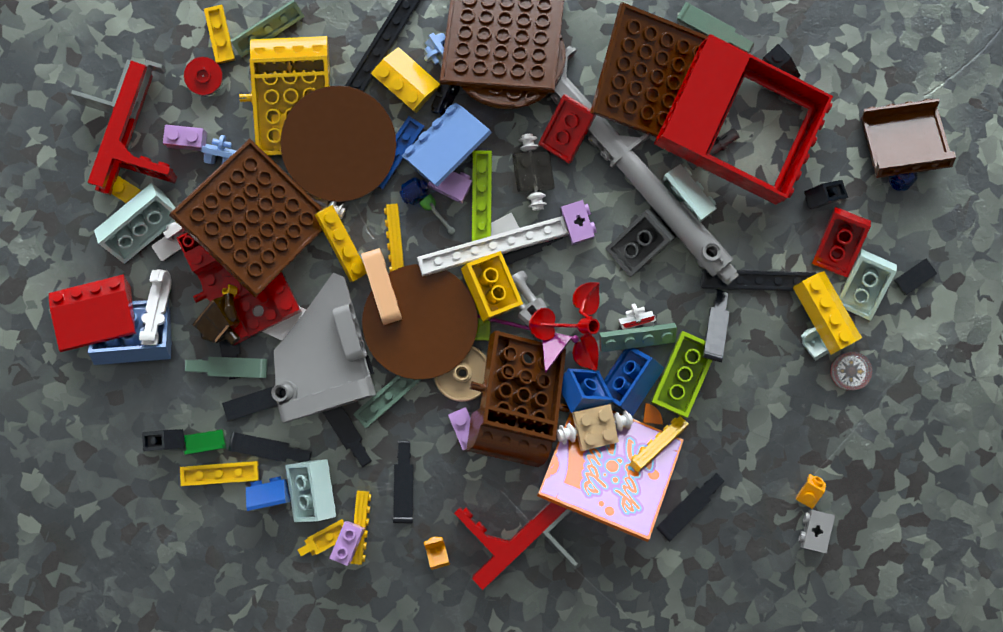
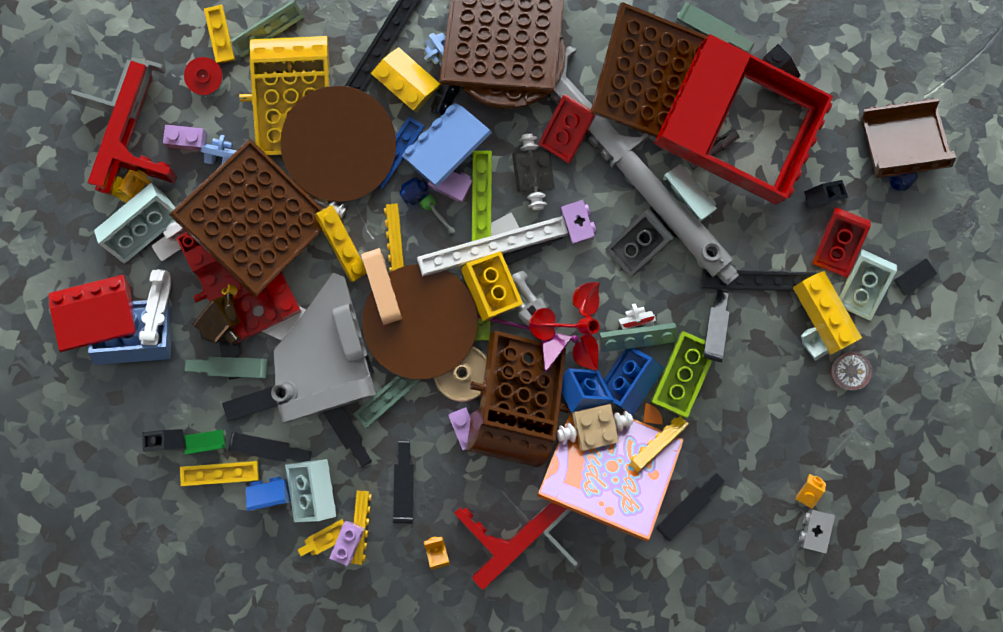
none -> light orange bracket [117,170,152,199]

